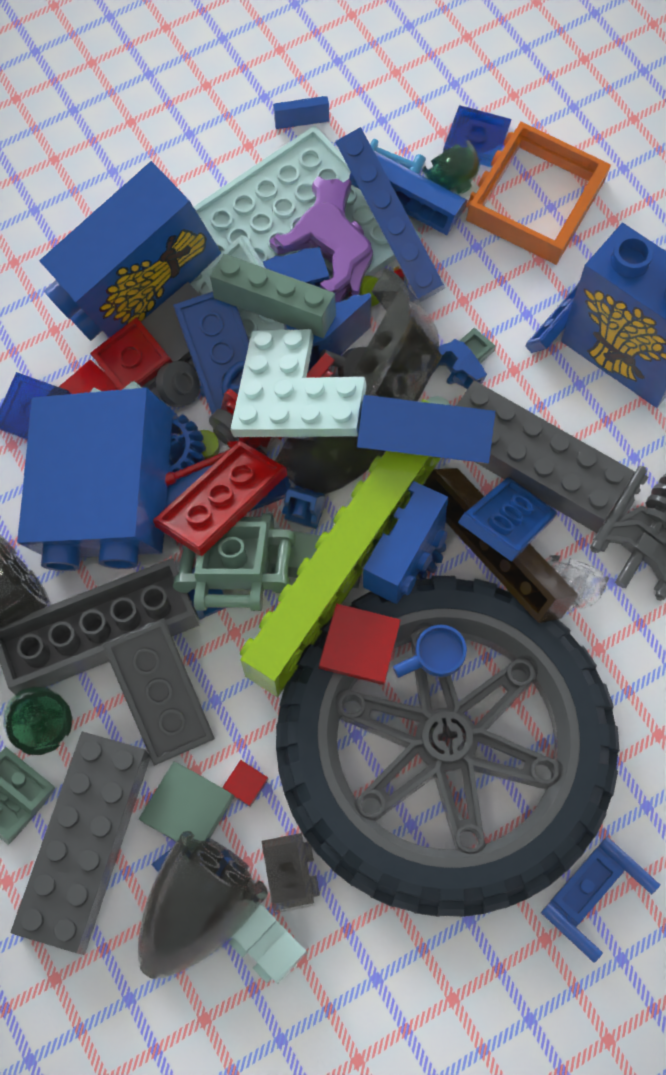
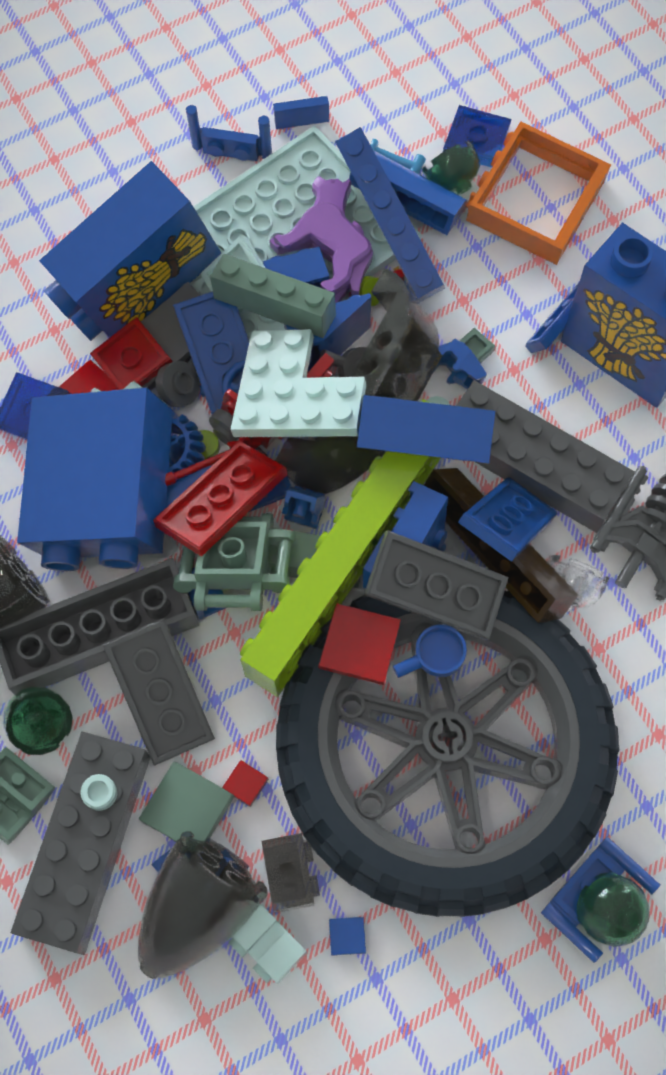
none -> light aqua tile [81,774,117,811]
none -> blue plate [186,105,272,161]
none -> blue tile [329,917,366,956]
none -> dark grey tile [364,530,509,640]
none -> clear green cylinder [577,872,650,947]

